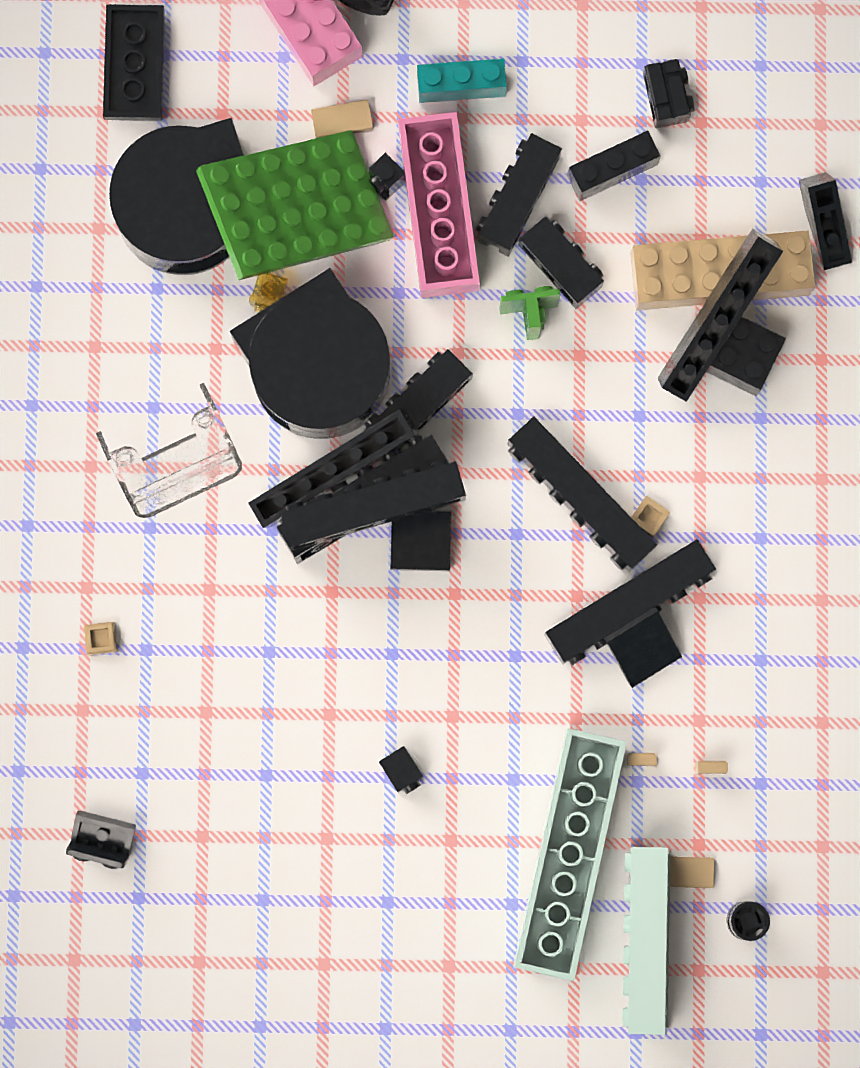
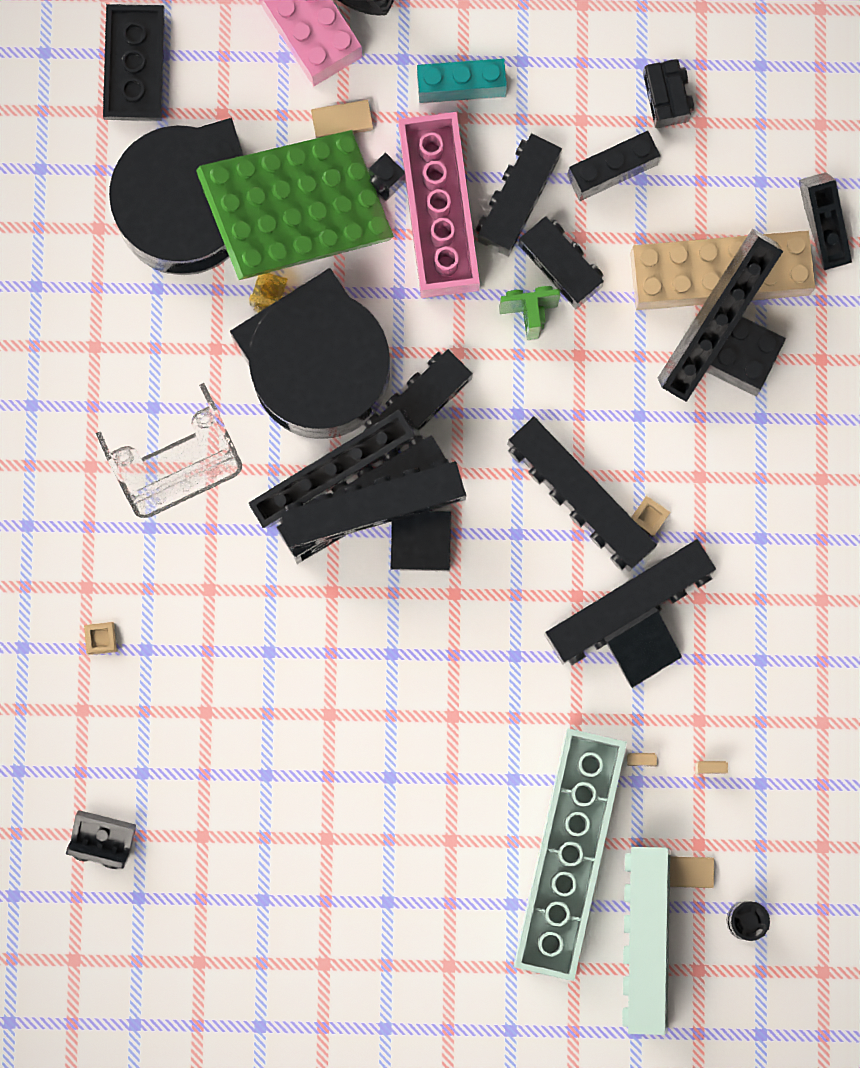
black brick [379,746,423,795] -> none

